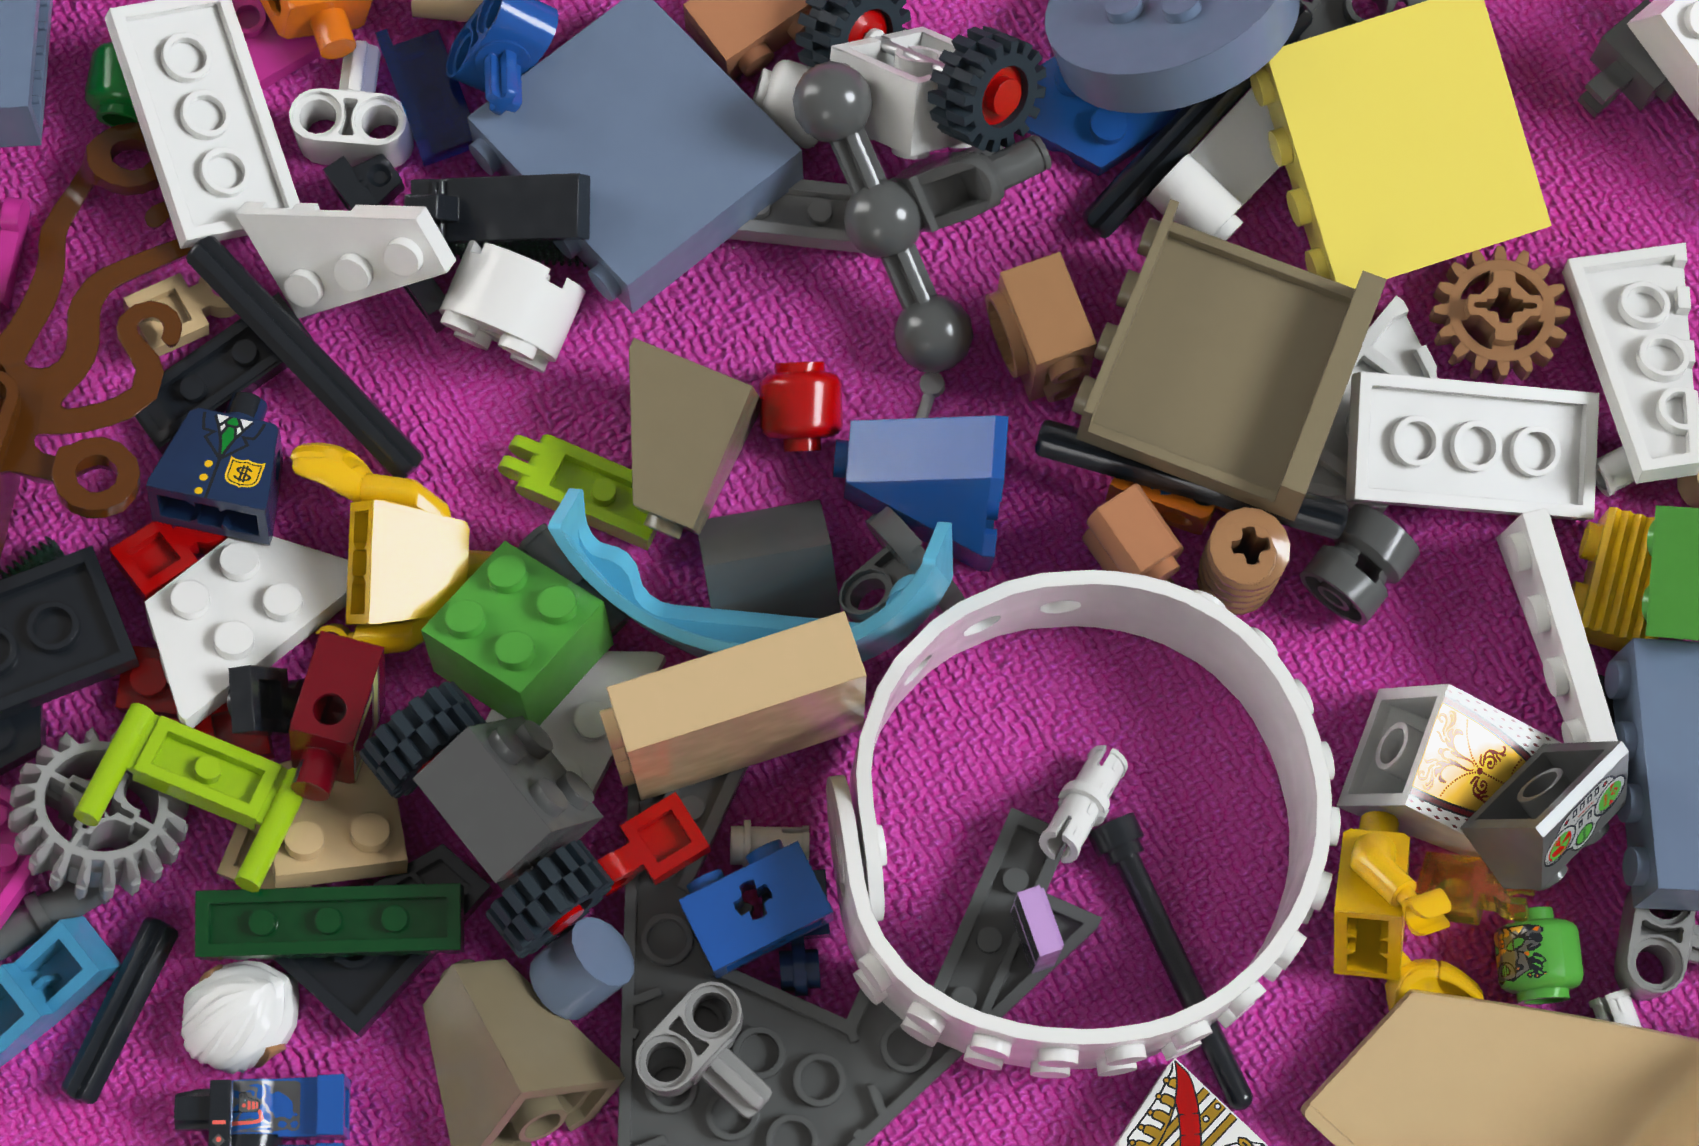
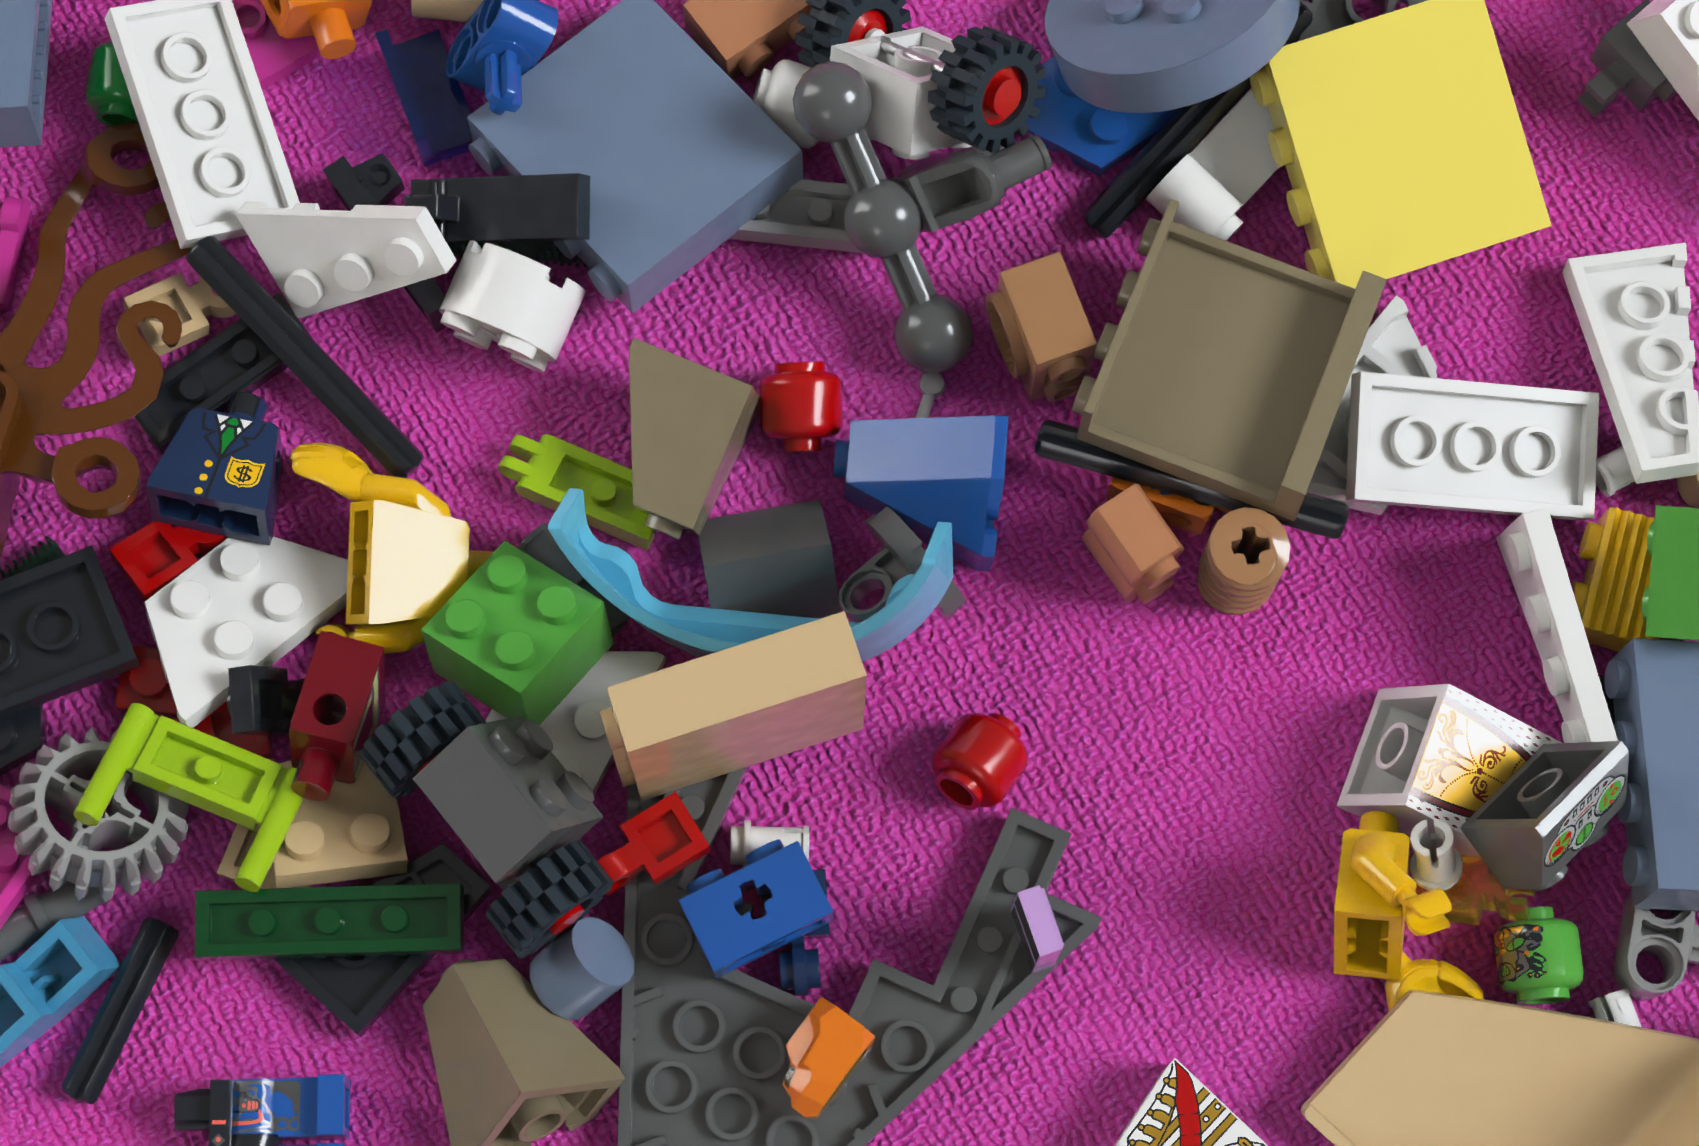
white hair [181,960,299,1074] -> none
white beam [289,40,414,168] -> none
light grey beam [635,981,772,1119] -> none
white piece [826,570,1341,1078] -> none
white pin [1039,745,1128,863] -> none
black piece [1088,812,1253,1111] -> none
dark grey wheel [1299,504,1420,625] -> none
medium nougat gear [1429,246,1570,384] -> none
none -> orange rock [782,997,875,1119]
none -> red head [932,713,1028,810]
none -> white pin [1410,819,1463,891]

